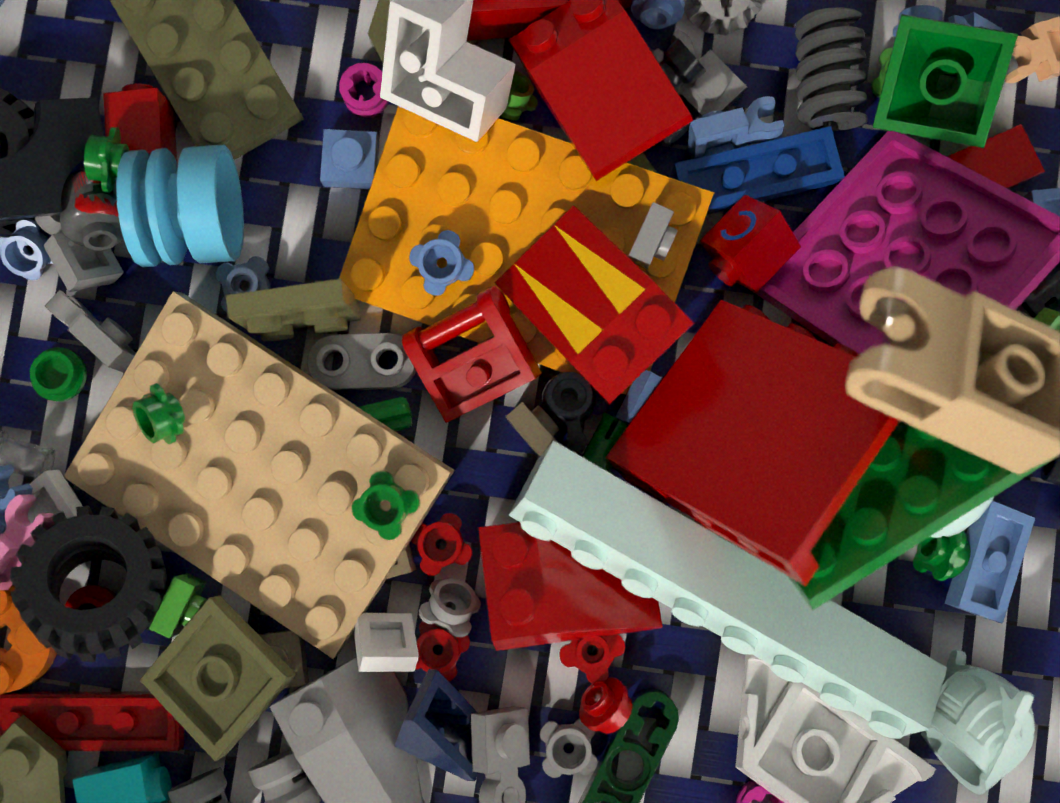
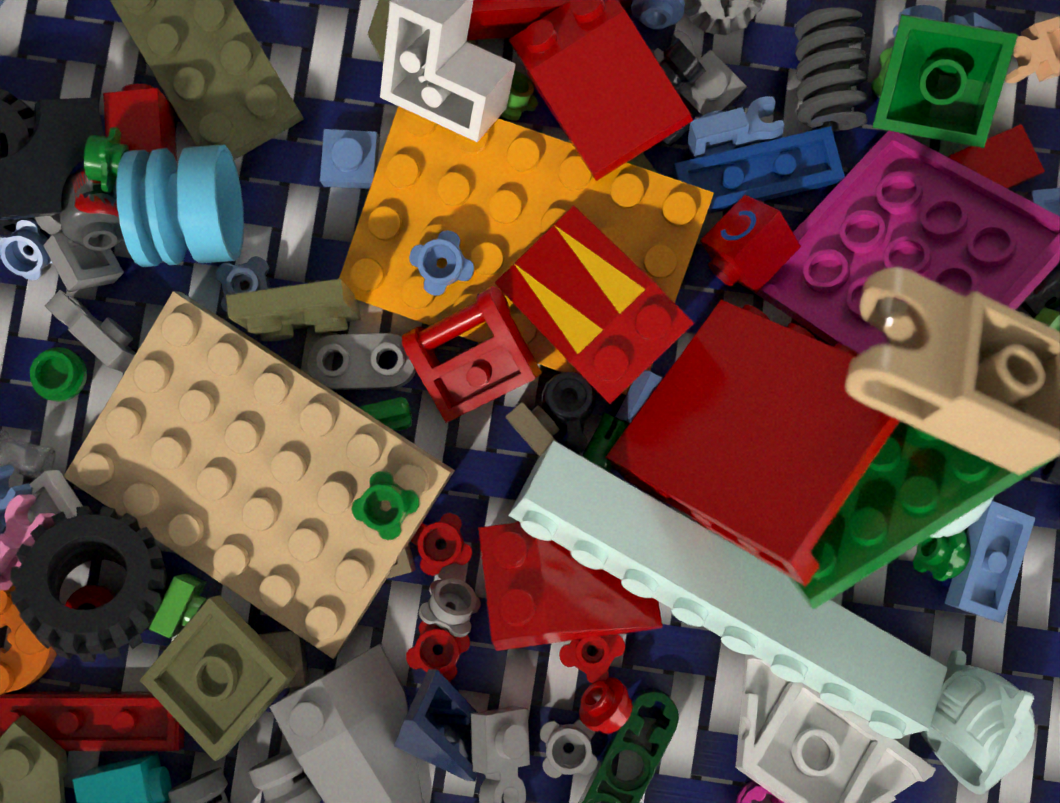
green plate [133,383,185,444] -> none
dark pink bush [339,63,389,118] -> none
white plate [354,613,419,672] -> none
light grey plate [628,202,678,269] -> none

